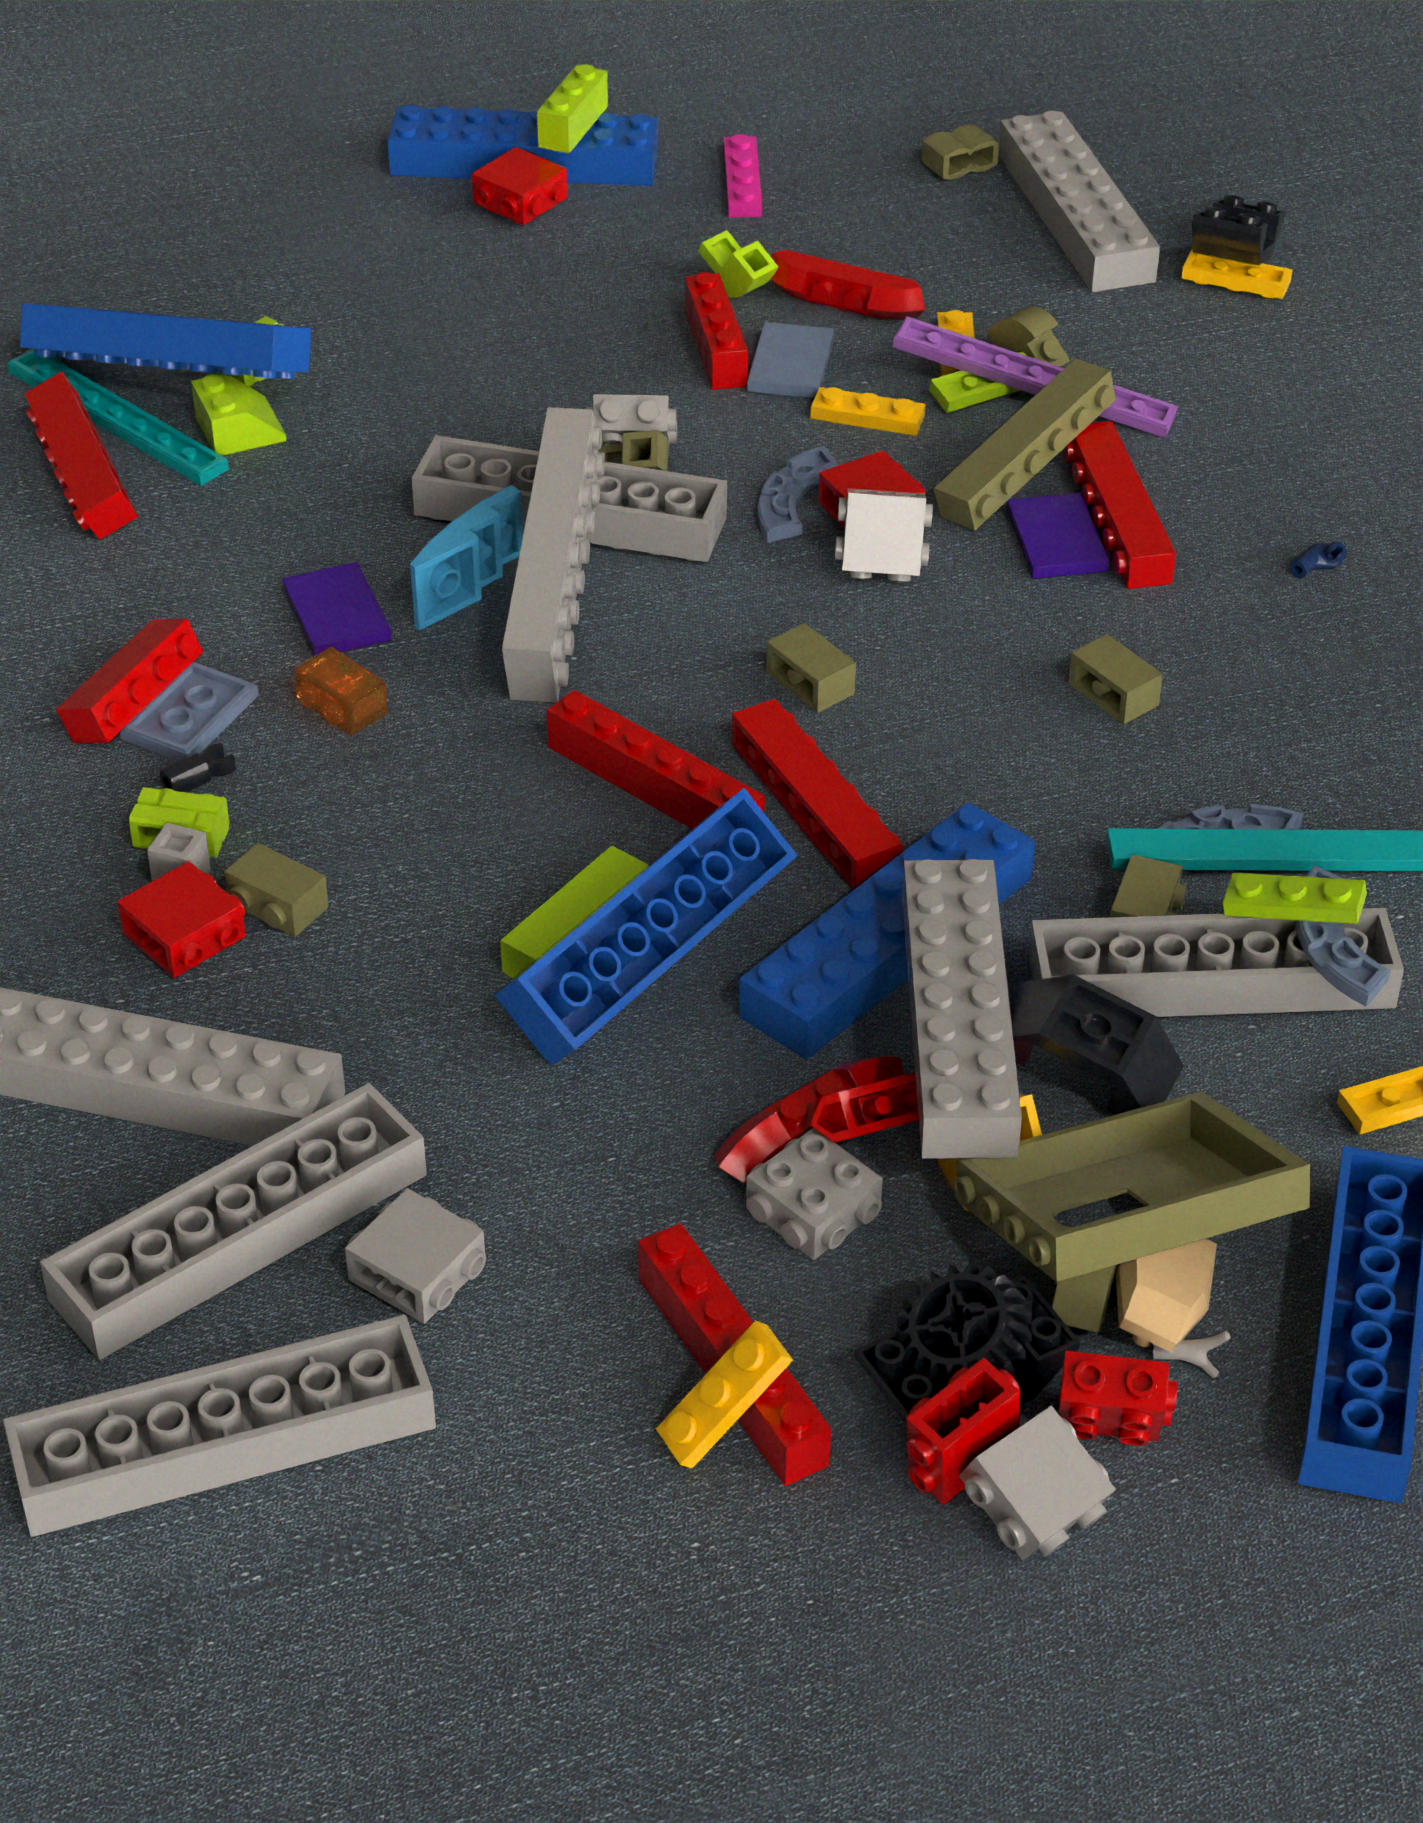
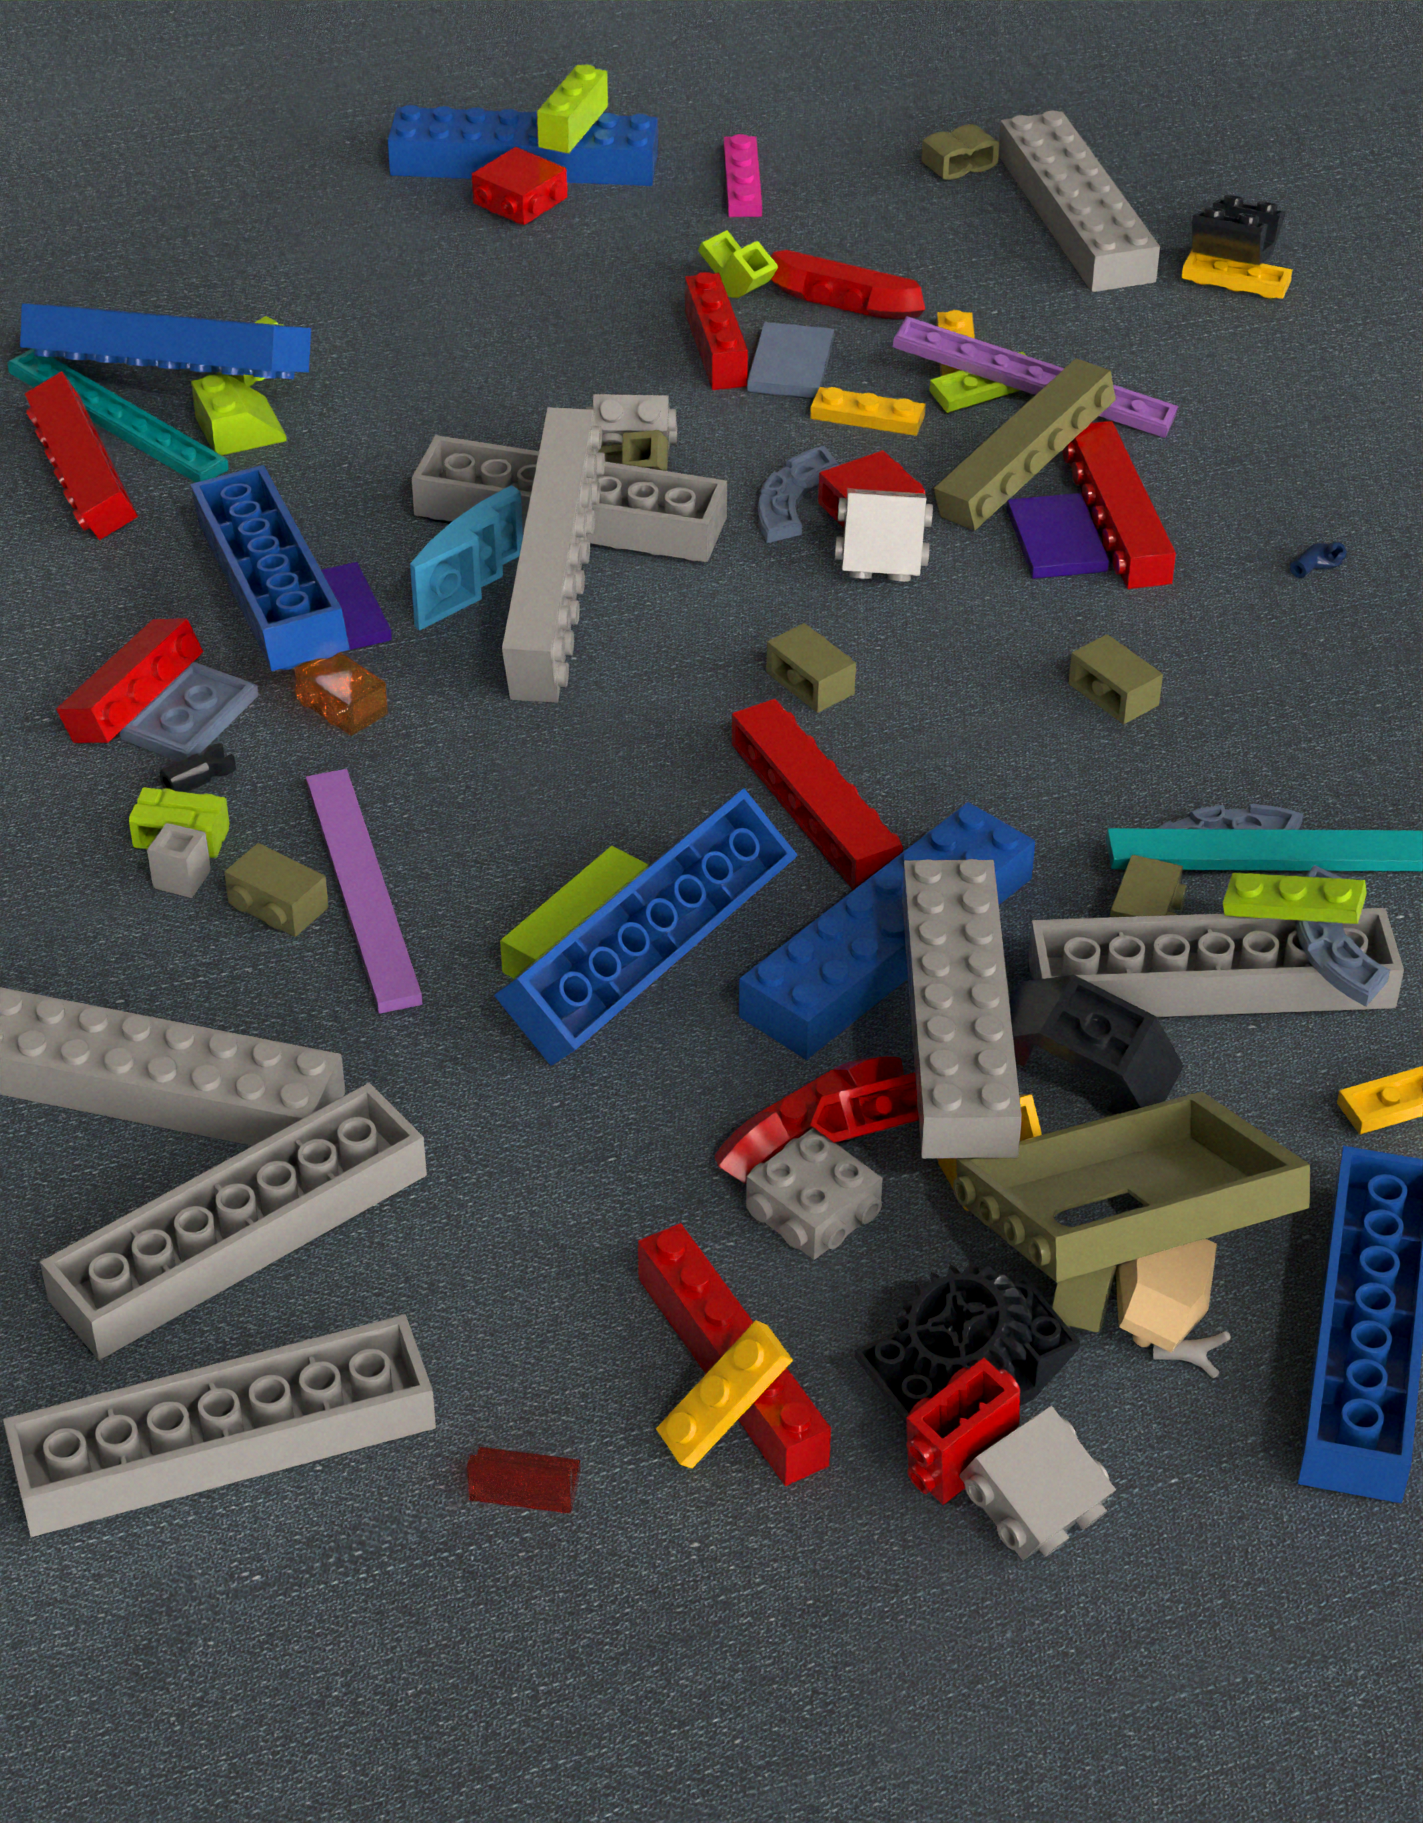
red brick [117,861,246,978] -> none
light grey brick [345,1188,486,1324] -> none
red brick [547,689,765,829] -> none
olive brick [986,306,1070,367] -> none
red brick [1058,1350,1178,1446] -> none
none -> blue brick [190,465,350,671]
none -> medium lavender tile [306,769,423,1014]
none -> clear red panel [467,1447,581,1514]

